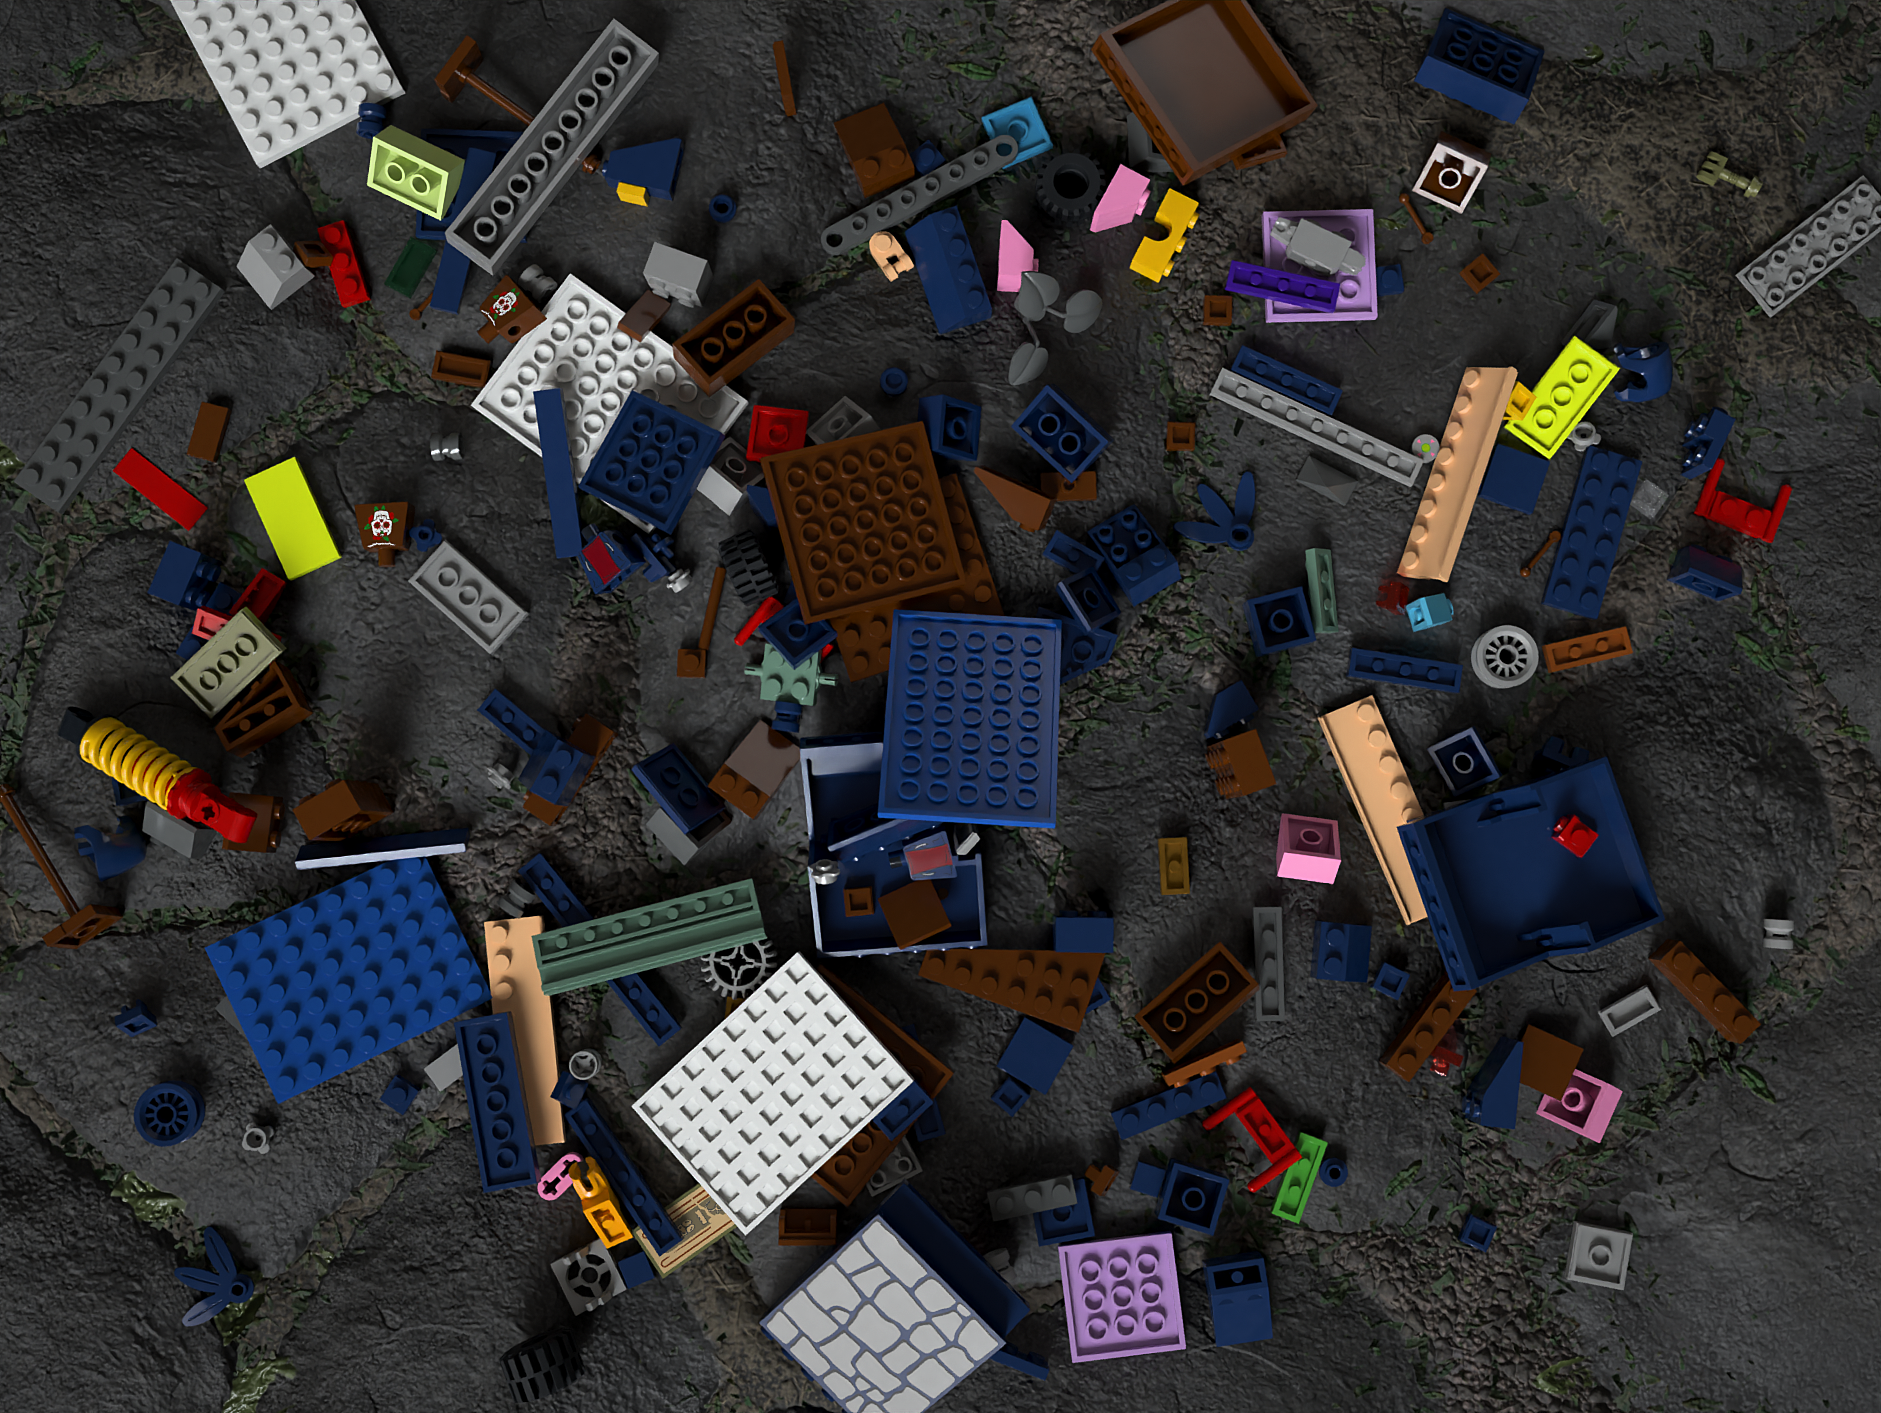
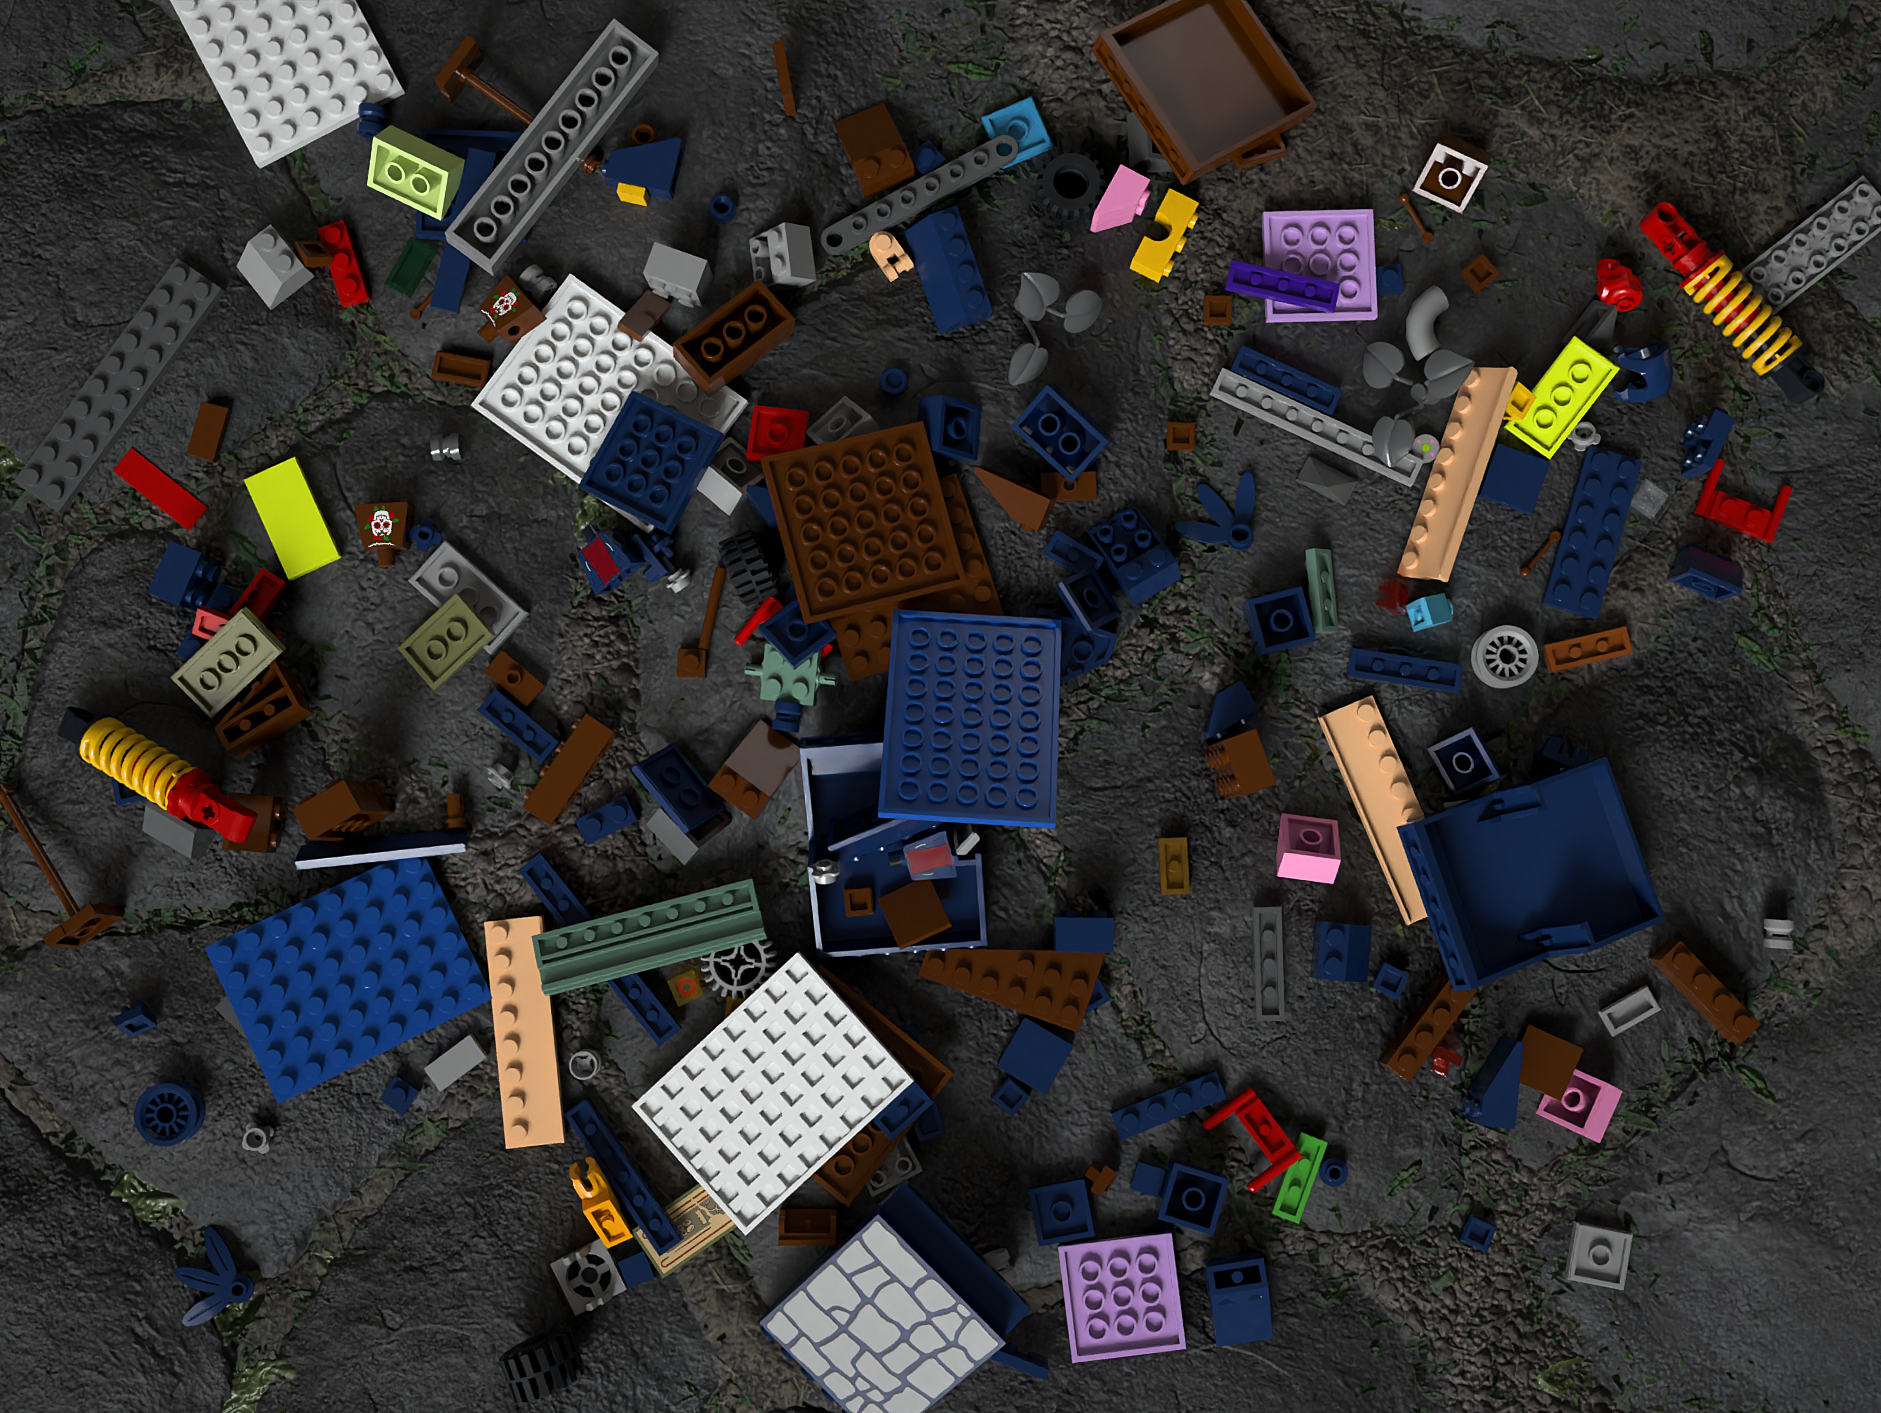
dark blue piece [74,816,147,882] -> none
dark blue plate [454,1011,541,1193] -> none
dark grey wheel [497,879,537,919] -> none
dark blue slope [518,730,596,806] -> none
dark blue tile [533,388,585,559] -> none
bright pink beam [537,1152,584,1200] -> none
dark blue plate [550,1071,589,1110] -> none
dark grey plate [987,1173,1078,1222] -> none
bright pink slope [997,220,1039,292] -> none
reddish brown brick [1134,942,1260,1064] -> none
dark orange plate [1161,1039,1247,1088] -> none
light grey hinge [1270,217,1366,277] -> none
dark blue slope [1414,8,1545,124] -> none
red bracket [1551,814,1599,858] -> none
olive hinge [1697,152,1763,198] -> none
none -> olive plate [397,593,496,691]
none -> reddish brown pin [445,793,468,829]
none -> reddish brown plate [484,650,546,707]
none -> dark blue plate [575,795,639,845]
none -> reddish brown plate [631,124,659,146]
none -> clear yellow tile [667,969,705,1007]
none -> light grey slope [749,222,816,292]
none -> dark grey plant [1363,342,1475,467]
none -> light grey cylinder [1406,285,1449,361]
none -> red head [1596,259,1643,312]
none -> piece [1640,202,1825,404]

